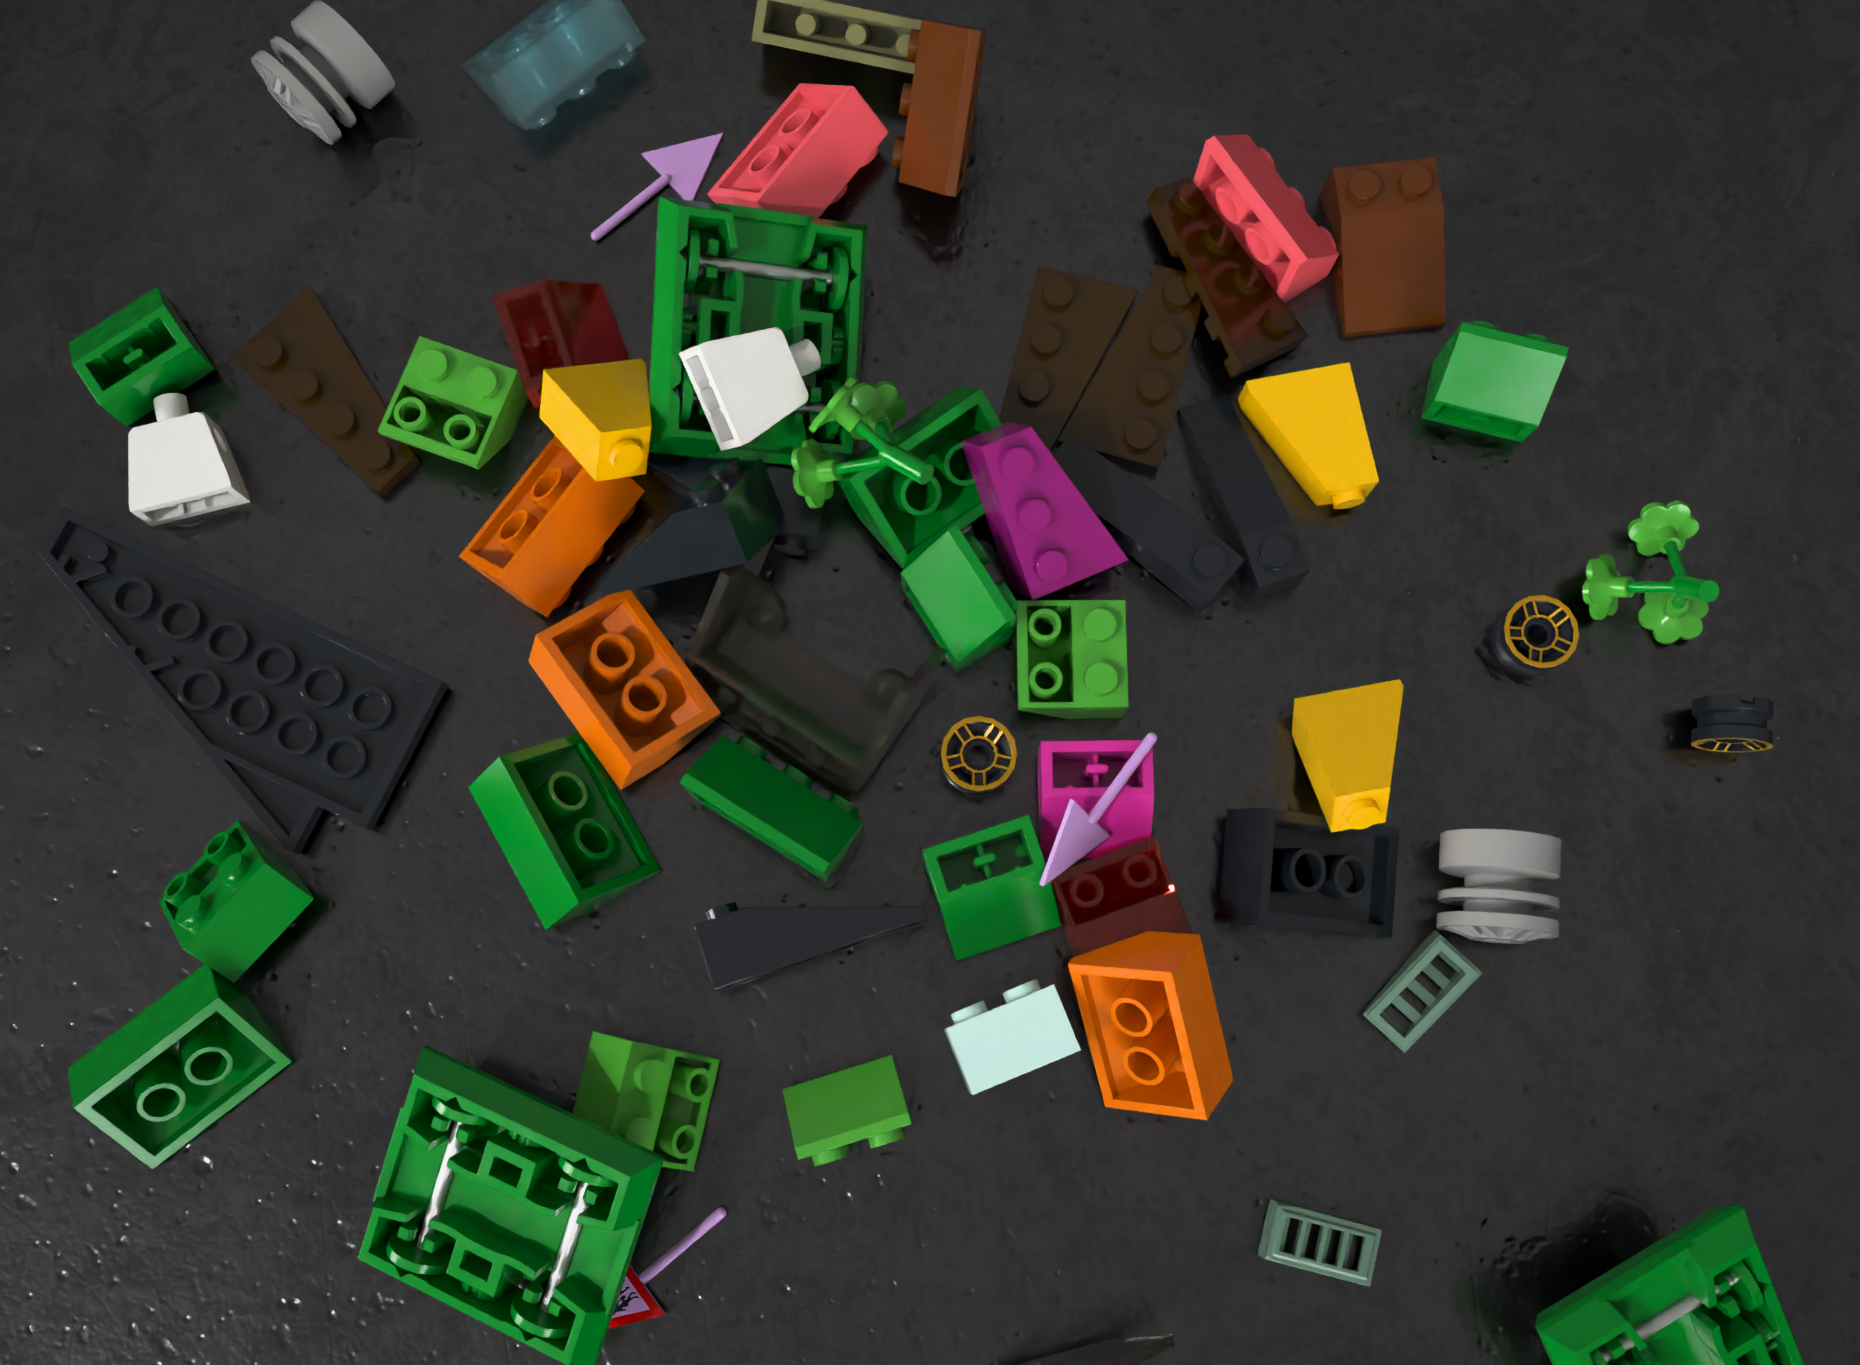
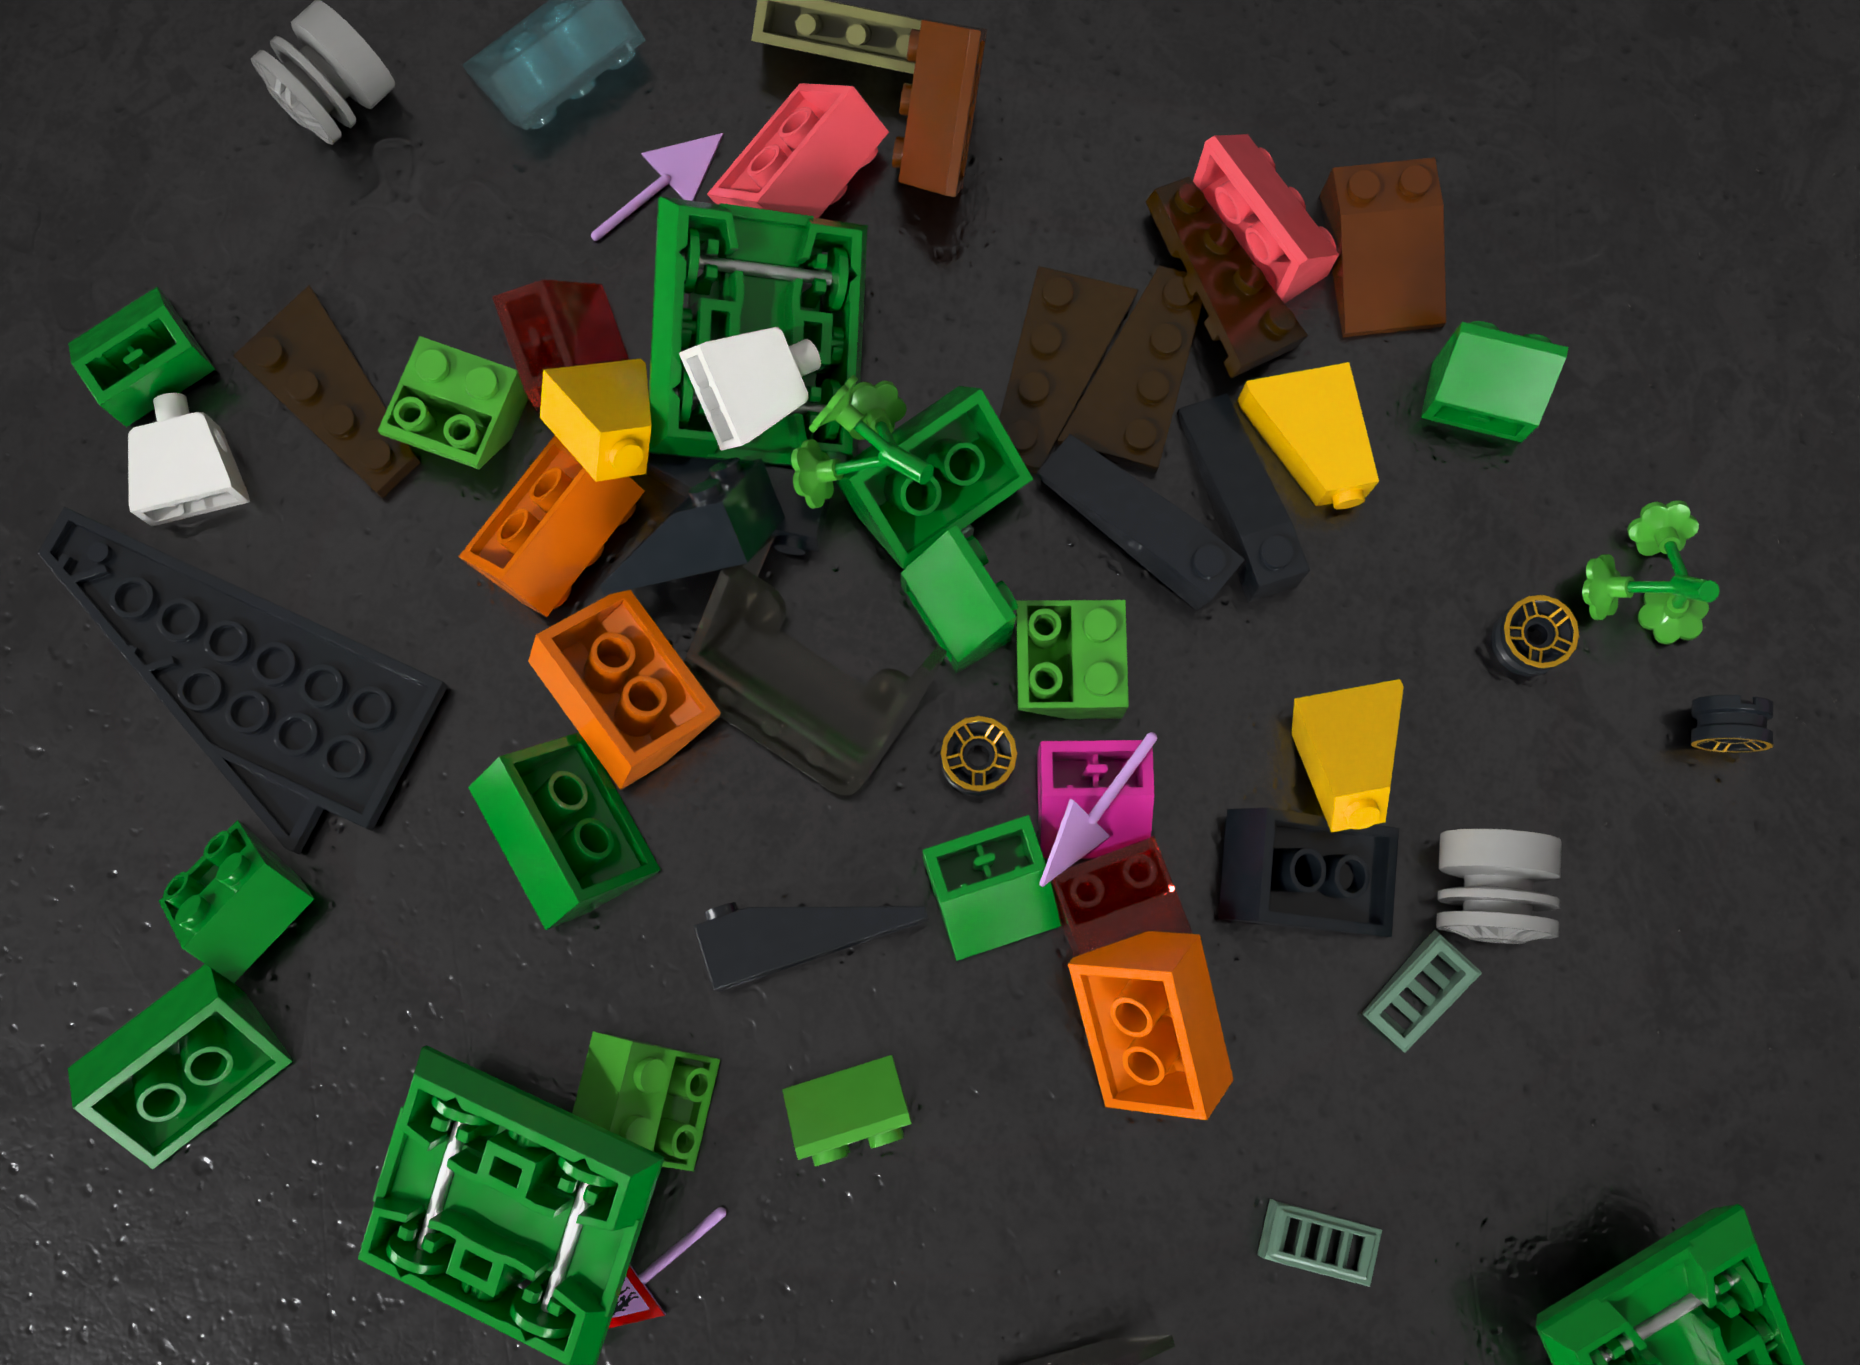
green slope [679,735,864,883] -> none
light aqua brick [944,979,1081,1095] -> none
magenta wedge [961,422,1129,601] -> none

